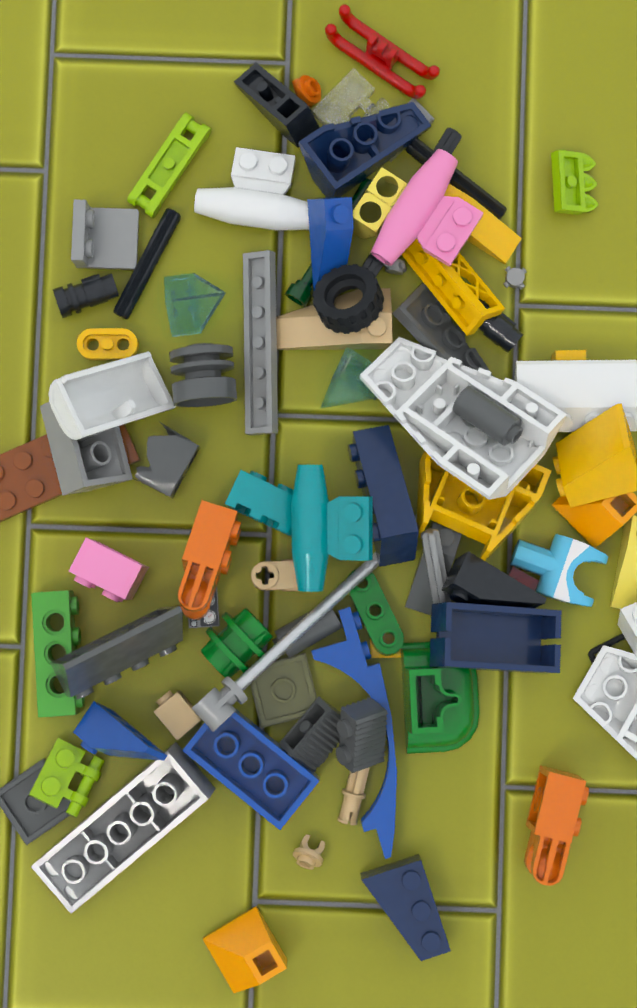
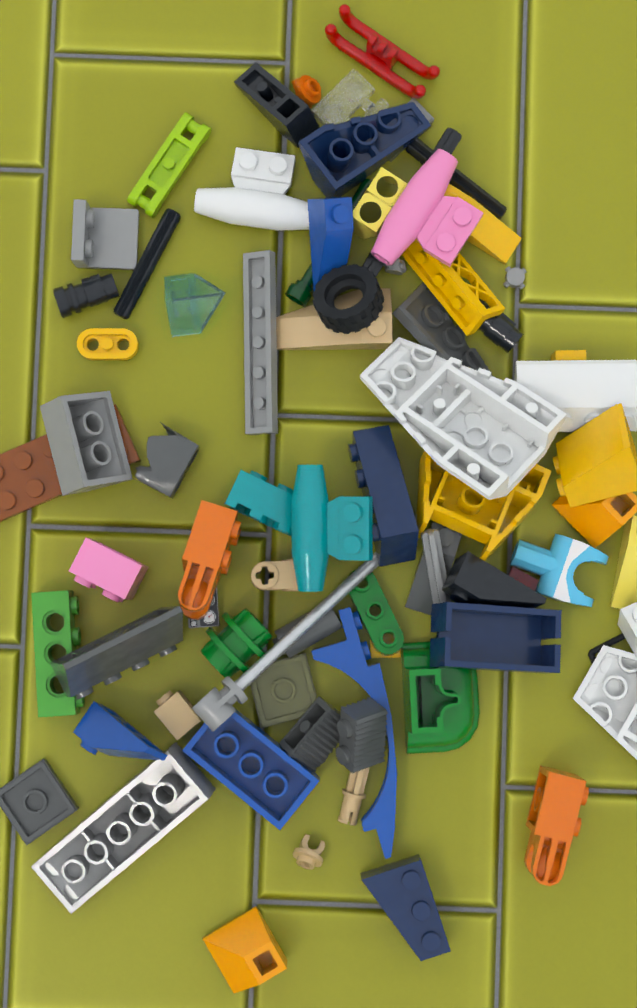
lime plate [29,738,105,818] -> none
white container [48,351,176,440] -> none
dark grey wheel [169,343,237,407] -> none
clear light blue slope [321,347,377,408] -> none
dark grey brick [452,386,523,446] -> none
lime plate [551,150,598,215] -> none

